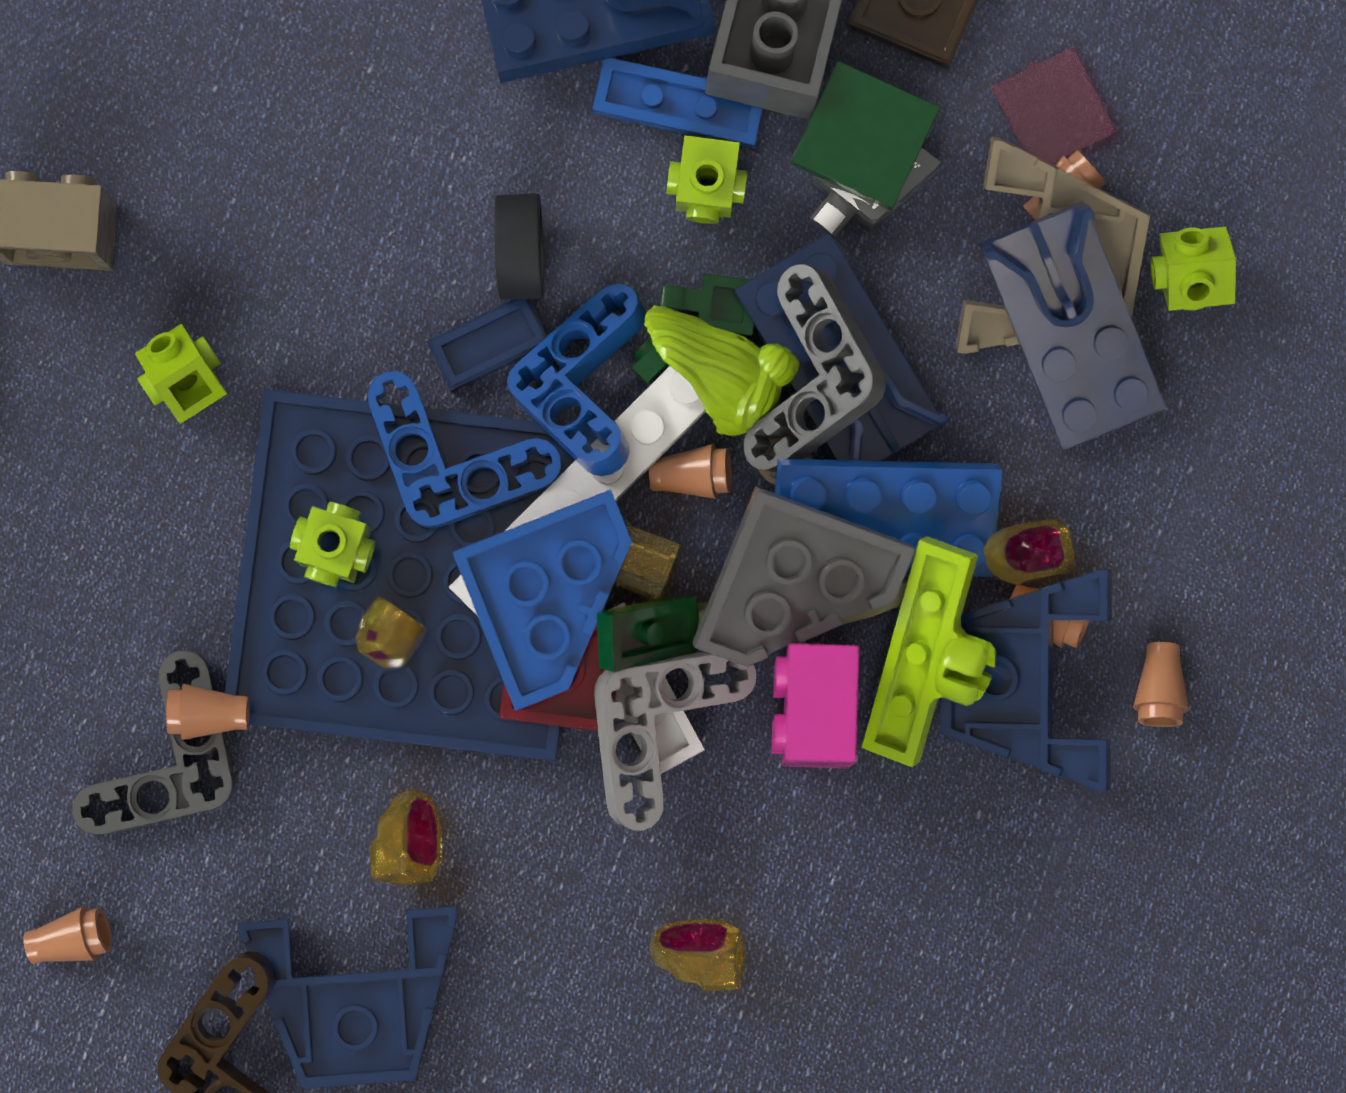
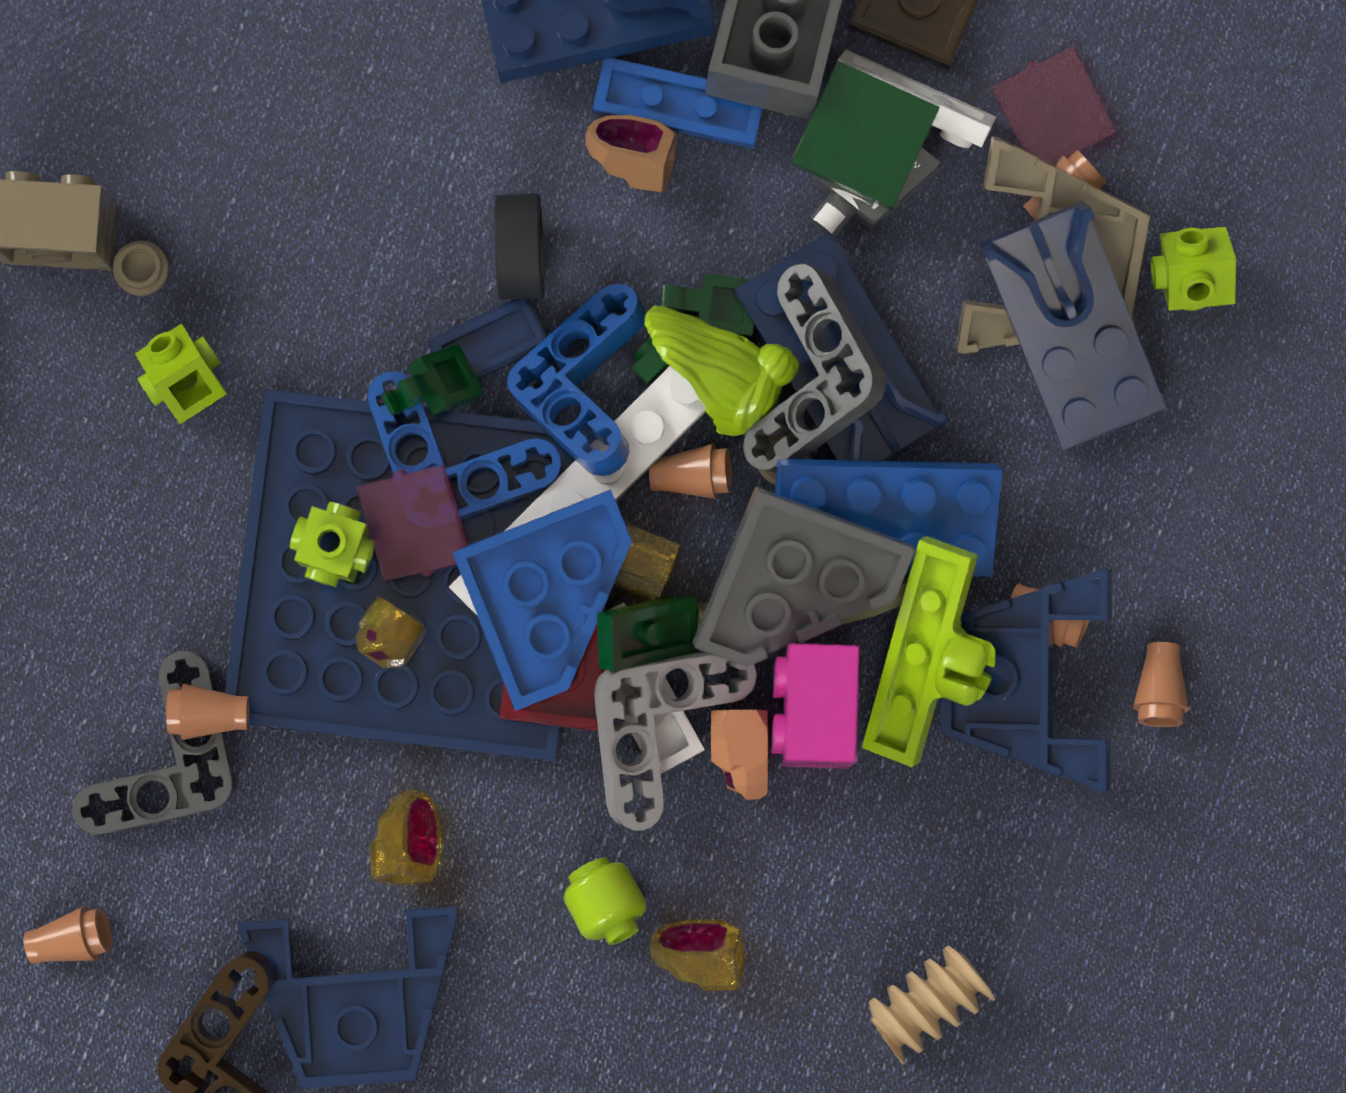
lime brick [666,135,748,224] -> none
rock [983,518,1074,585] -> none
none -> dark tan plate [113,240,169,296]
none -> clear pink piece [356,465,468,581]
none -> dark green plate [381,344,484,415]
none -> lime head [563,857,647,945]
none -> medium nougat rock [585,115,678,192]
none -> nougat rock [711,710,768,800]
none -> white plate [831,50,996,148]
none -> tan piece [868,946,995,1065]

